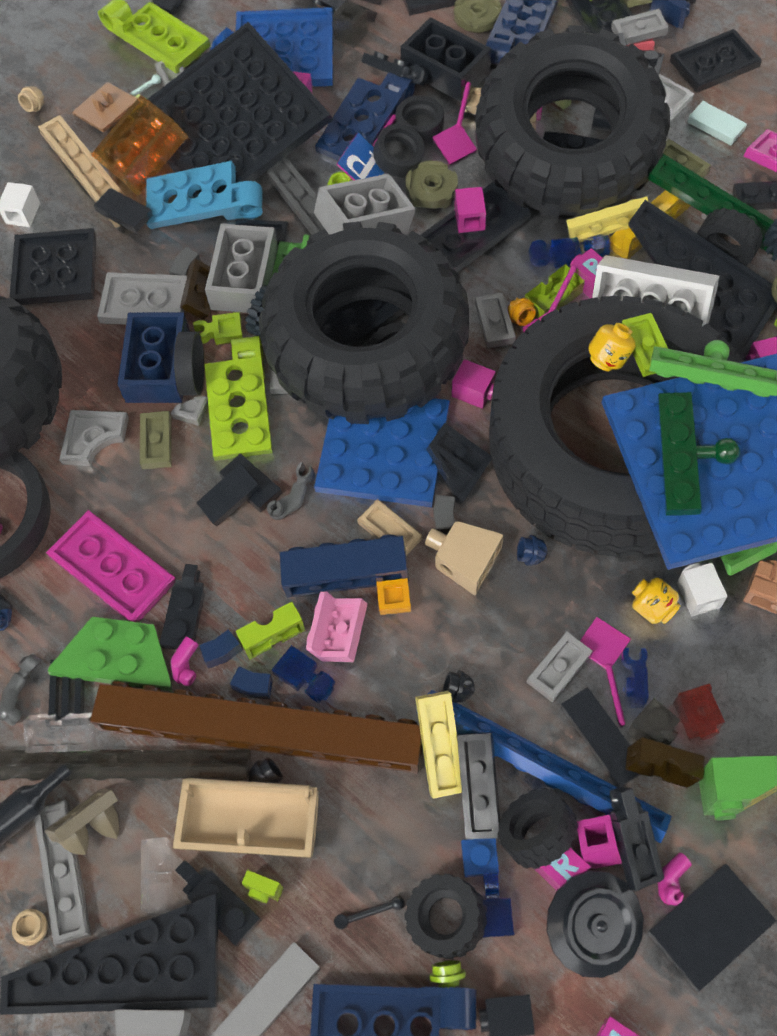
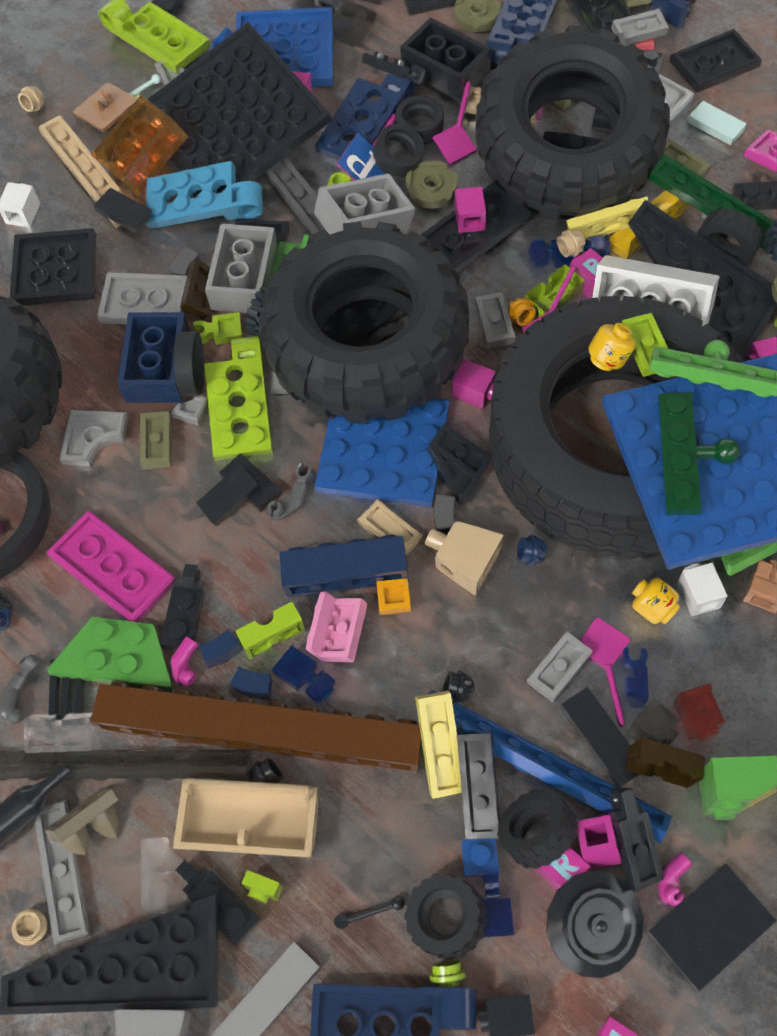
none -> tan plate [557,230,585,257]

